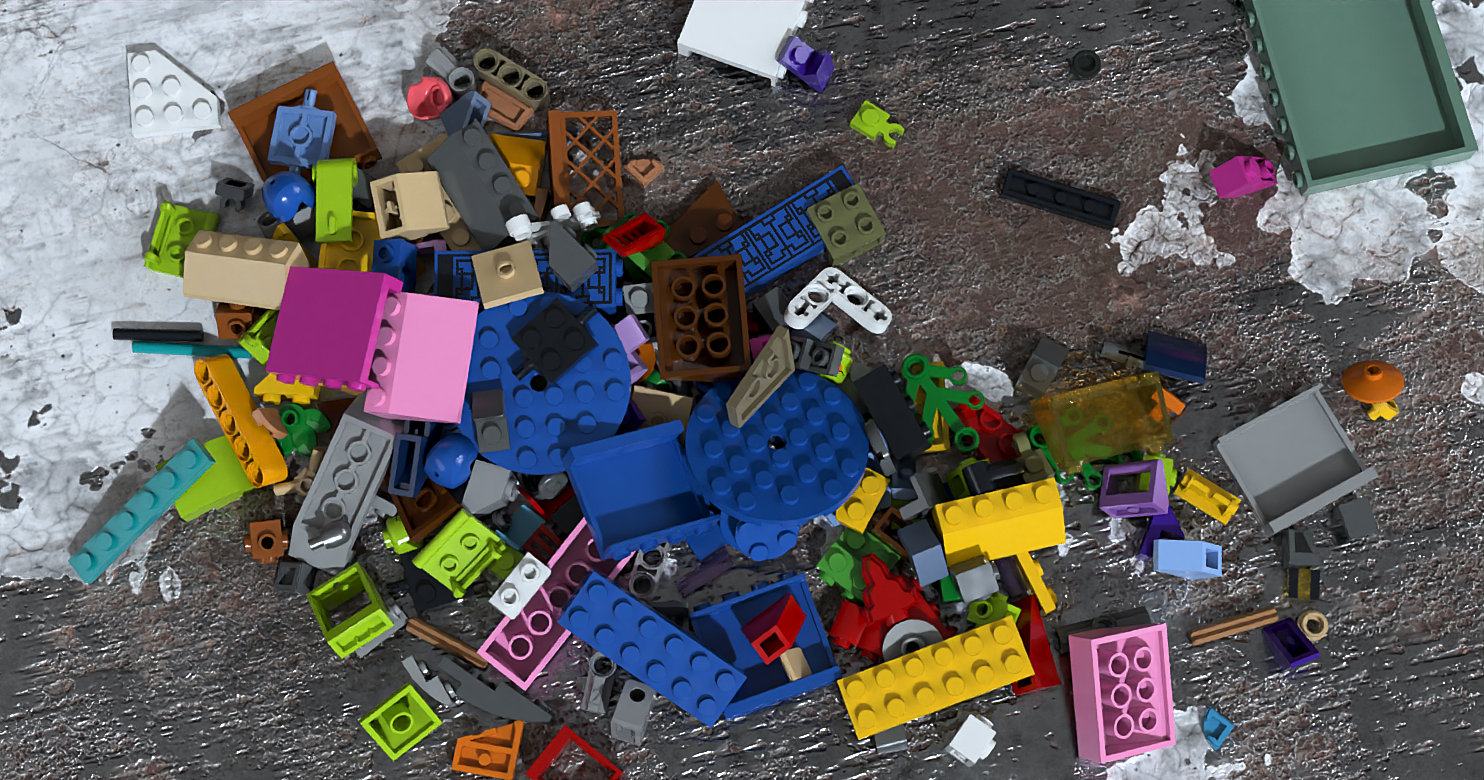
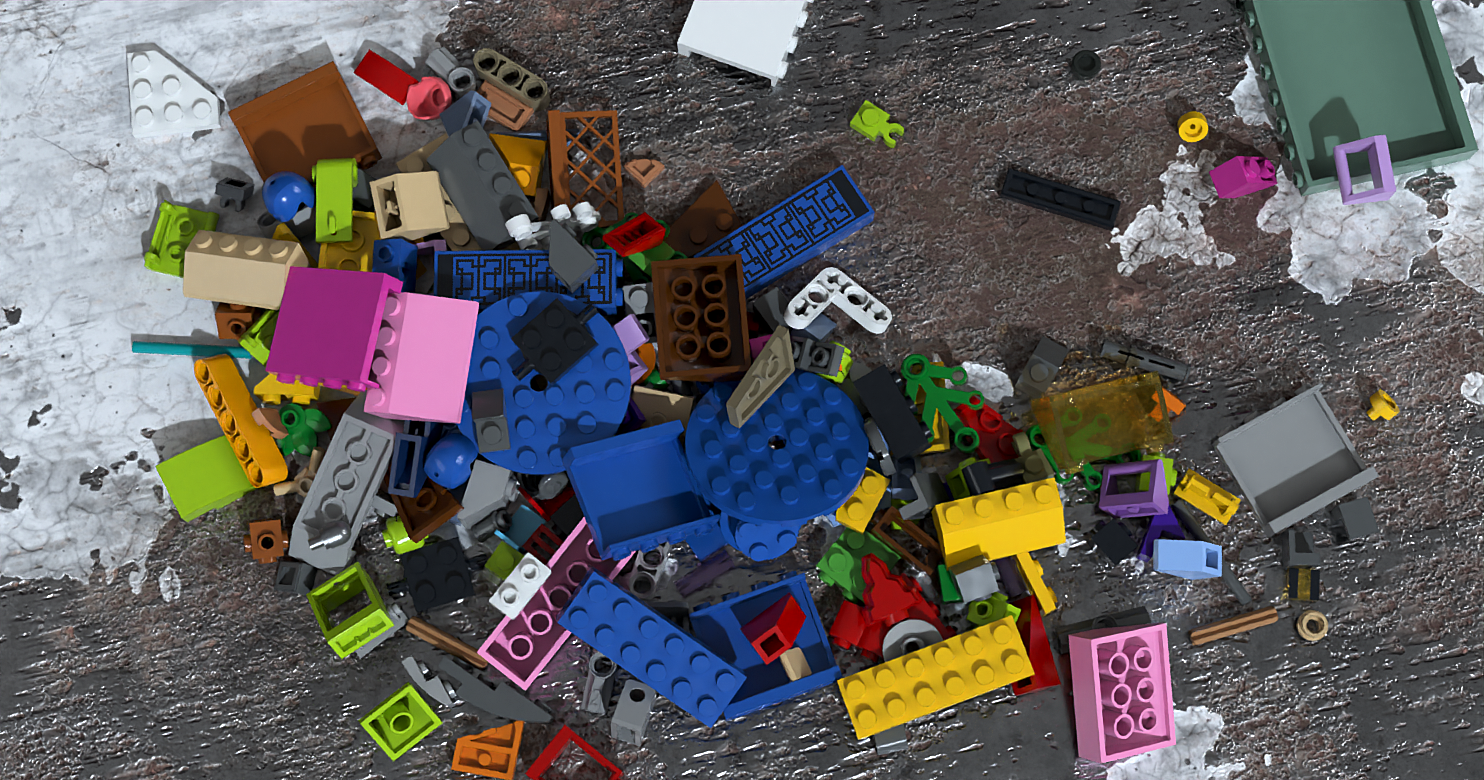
teal plate [68,438,216,583] -> none
black bar [113,328,204,342] -> none
medium blue plate [267,89,337,175] -> none
lime piece [412,508,506,598] -> none
tan plate [471,240,544,309] -> none
dark purple slope [776,35,835,92] -> none
olive bracket [807,184,886,268] -> none
sand blue slope [897,519,949,588] -> none
white brick [944,714,997,767] -> none
dark blue slope [1143,331,1207,384] -> none
dark azure tile [1202,706,1235,751] -> none
dark purple slope [1263,617,1320,673] -> none
orange dish [1342,360,1404,404] -> none
none -> red slope [353,49,419,105]
none -> black brick [1087,519,1138,570]
none -> dark grey bar [1171,499,1252,606]
none -> yellow tile [1177,111,1208,142]
none -> lavender tile [1333,135,1396,205]

